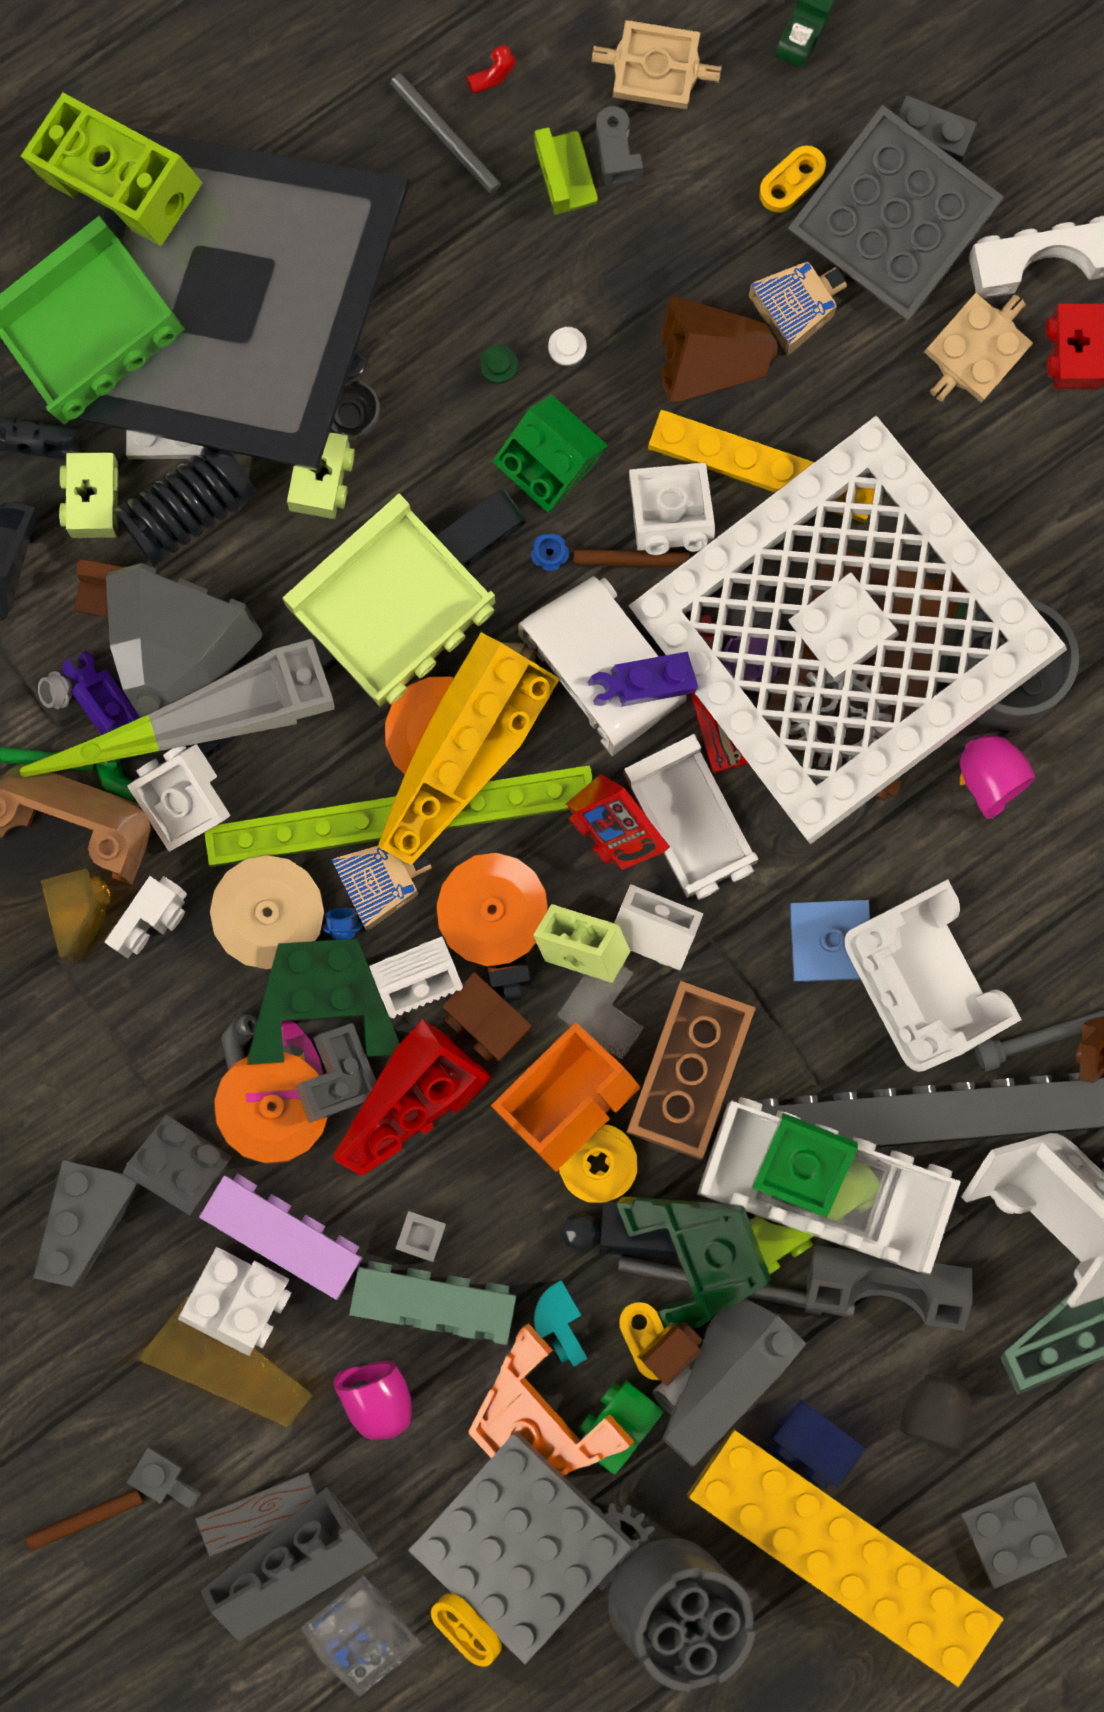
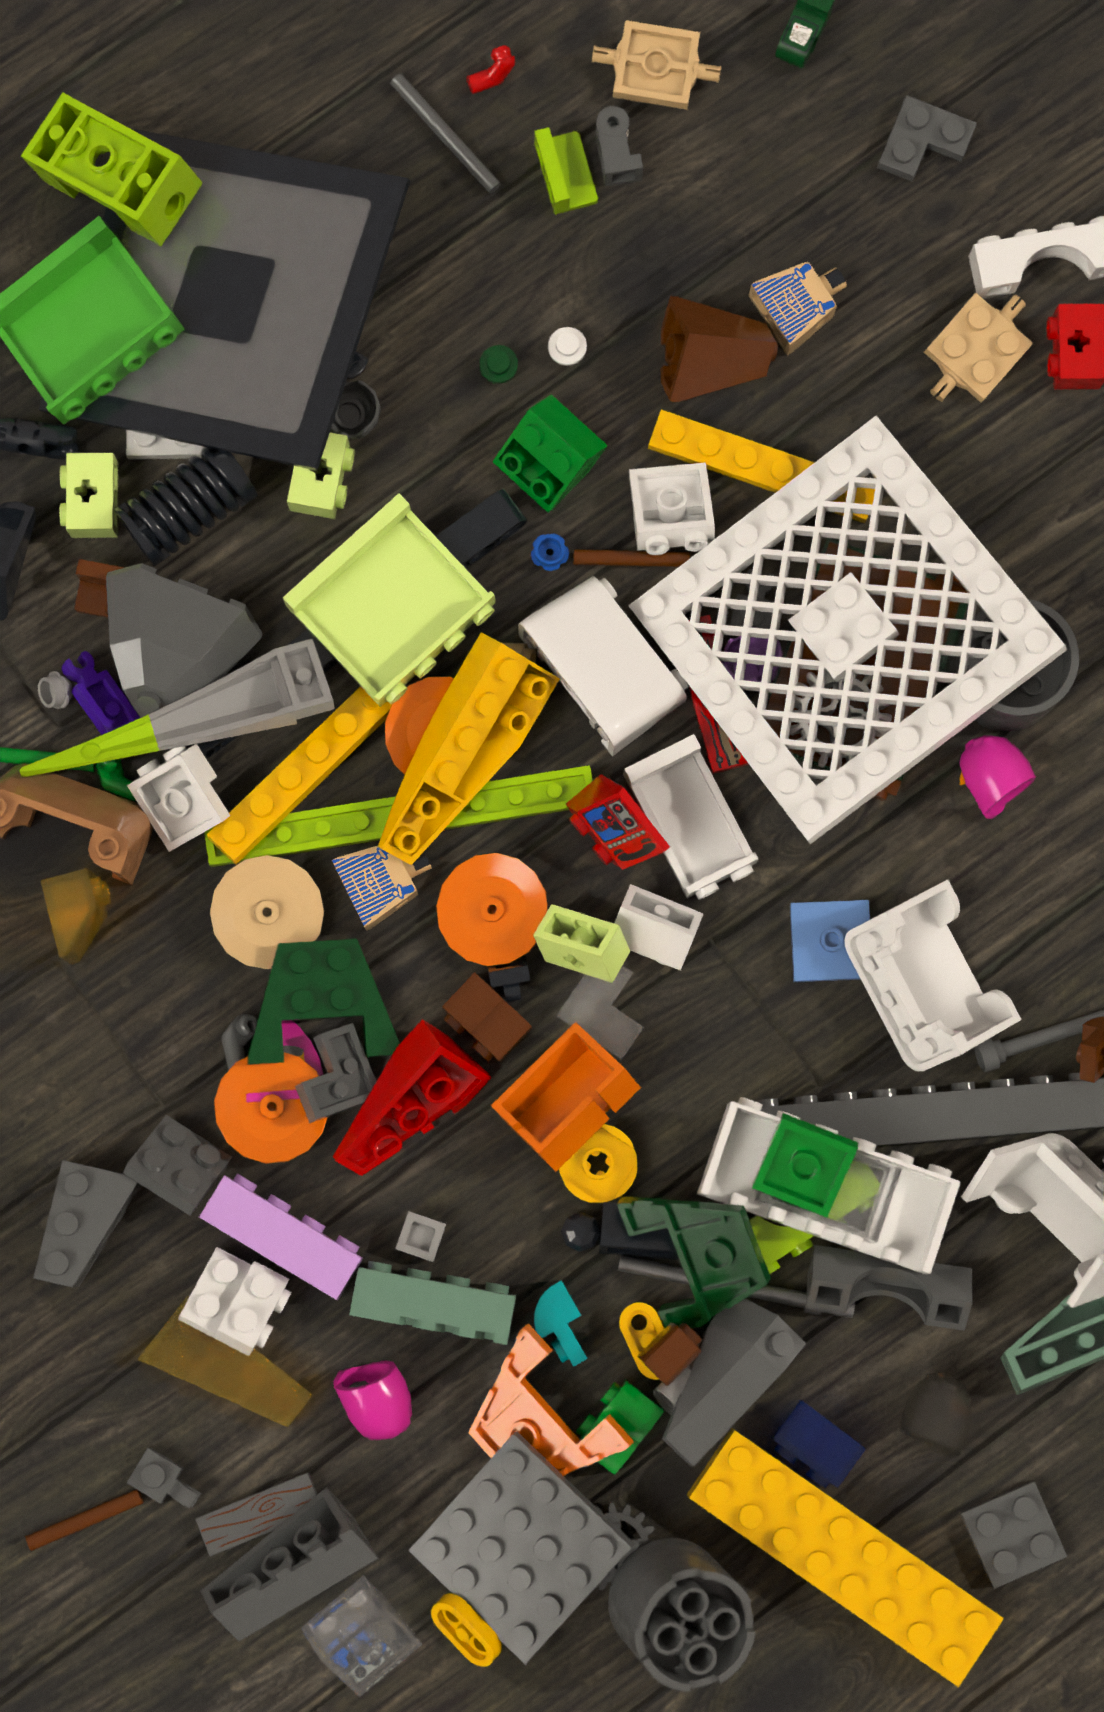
white plate [105,876,187,958] -> none
blue plate [323,907,362,940] -> none
white brick [369,937,463,1018] -> none
dark purple plate [587,651,699,707] -> none
medium nougat brick [626,981,755,1160] -> none
yellow plate [759,146,826,213] -> none
dark grey plate [788,105,1004,322] -> none
none -> yellow plate [207,686,392,865]

